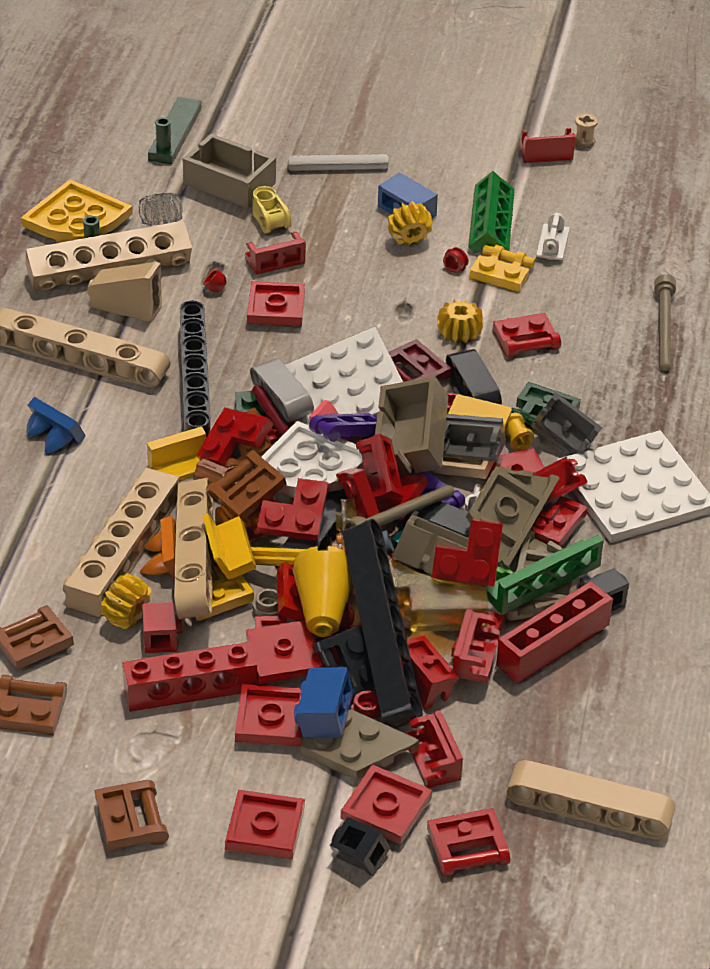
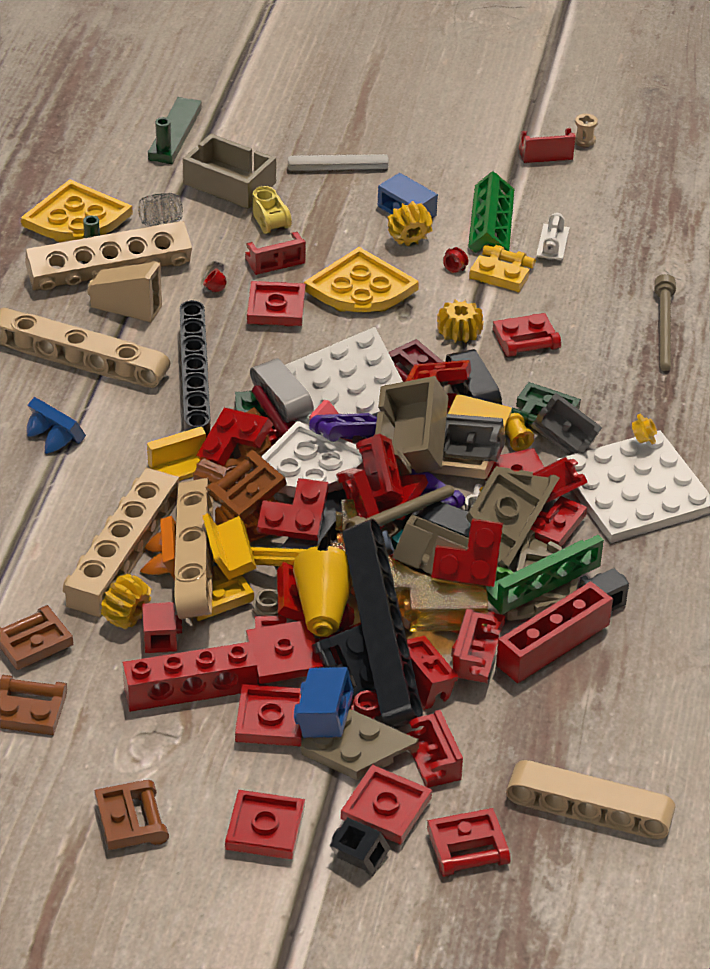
none -> yellow plate [304,247,419,312]
none -> red plate [405,360,472,384]
none -> yellow plate [632,413,657,445]

